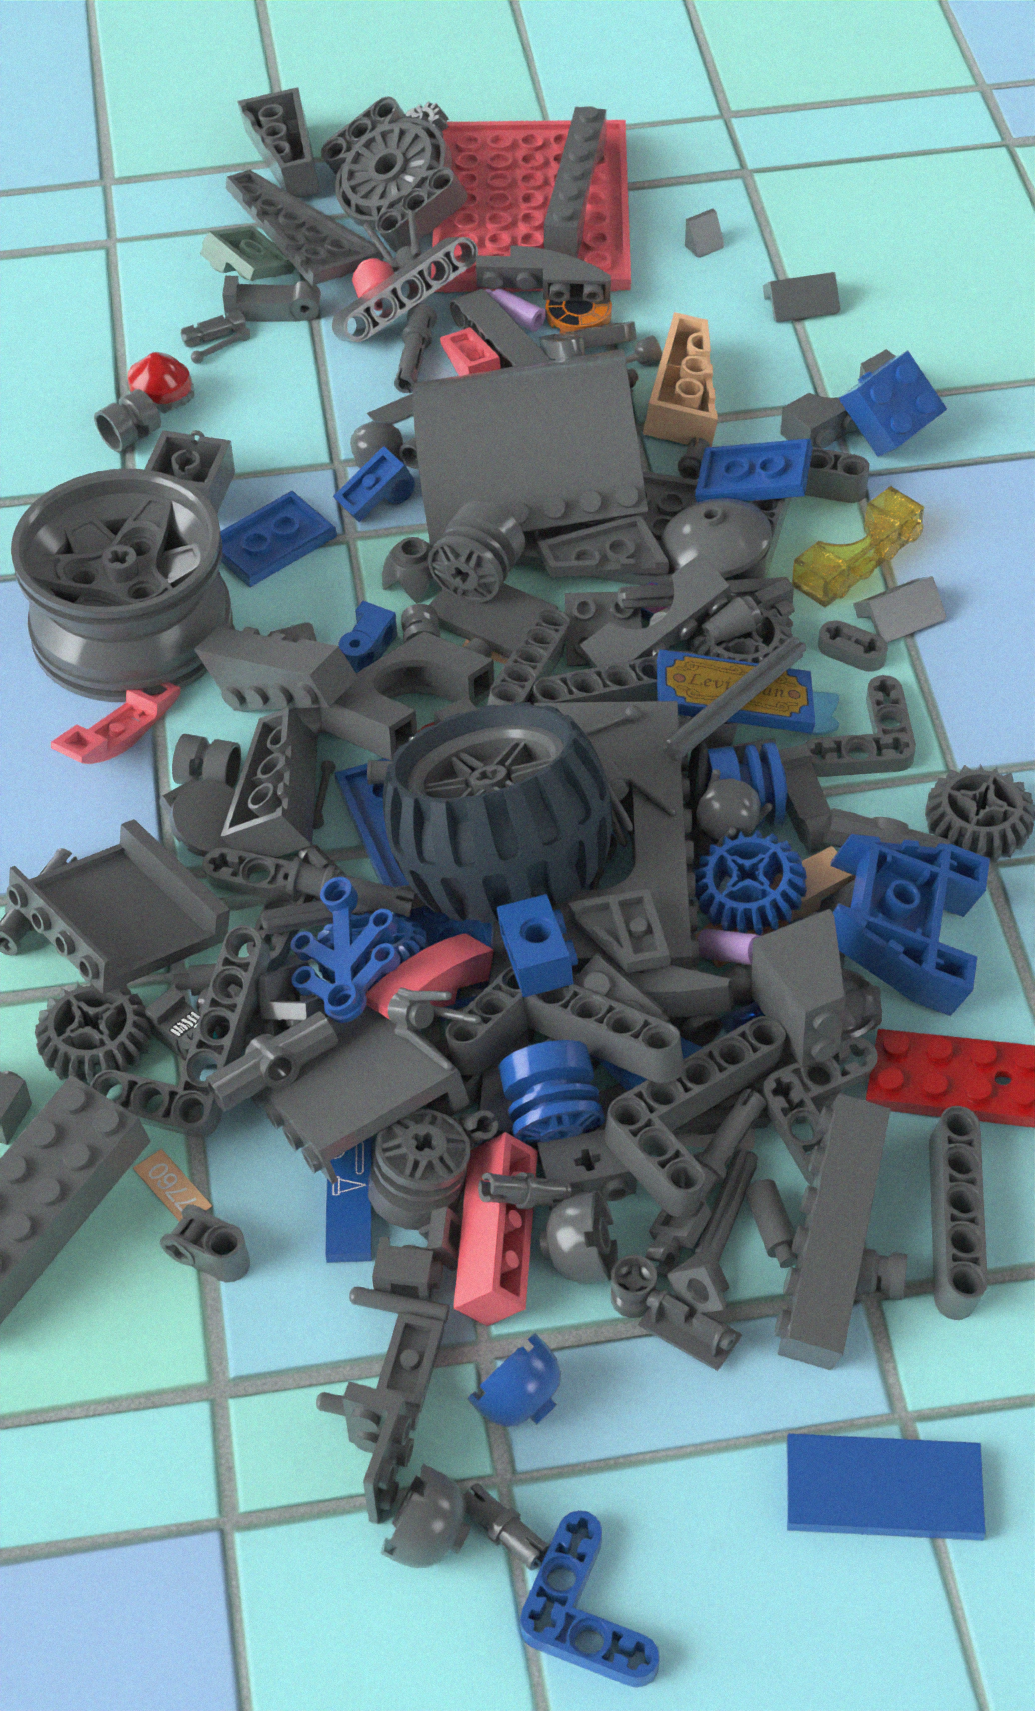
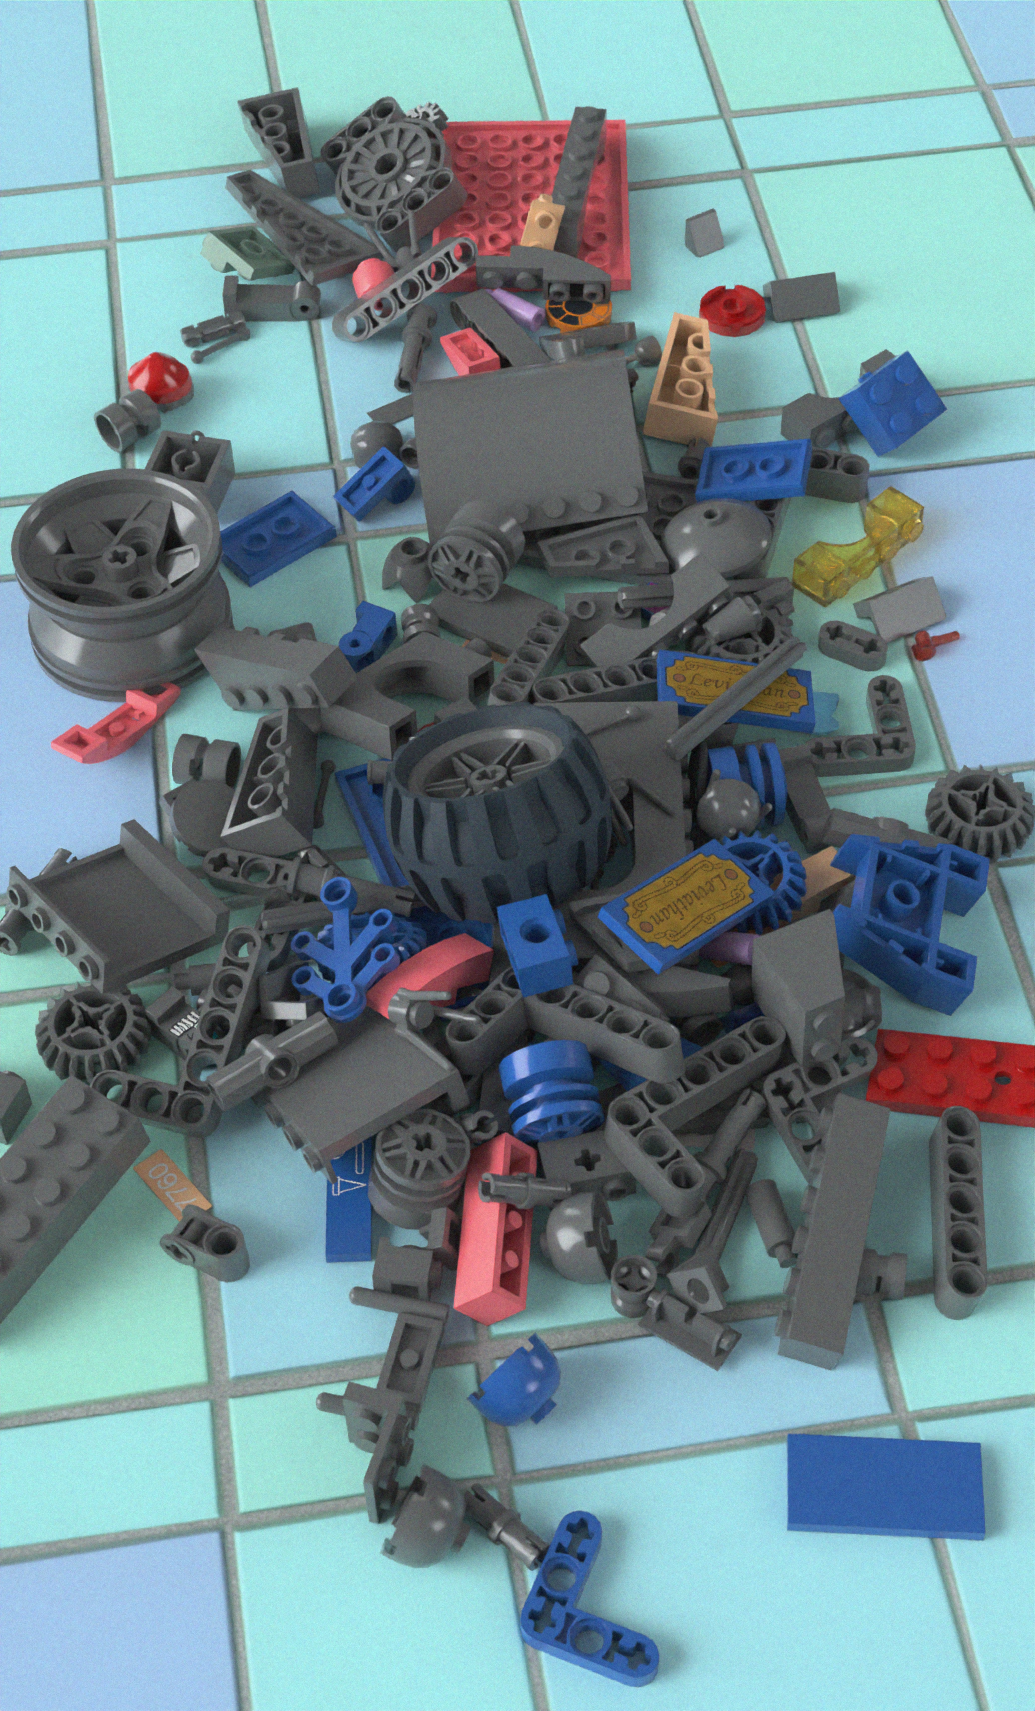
none -> light nougat hinge [520,194,565,251]
none -> tile [598,839,775,975]
none -> red tile [699,285,766,337]
none -> clear red hand [911,631,960,662]

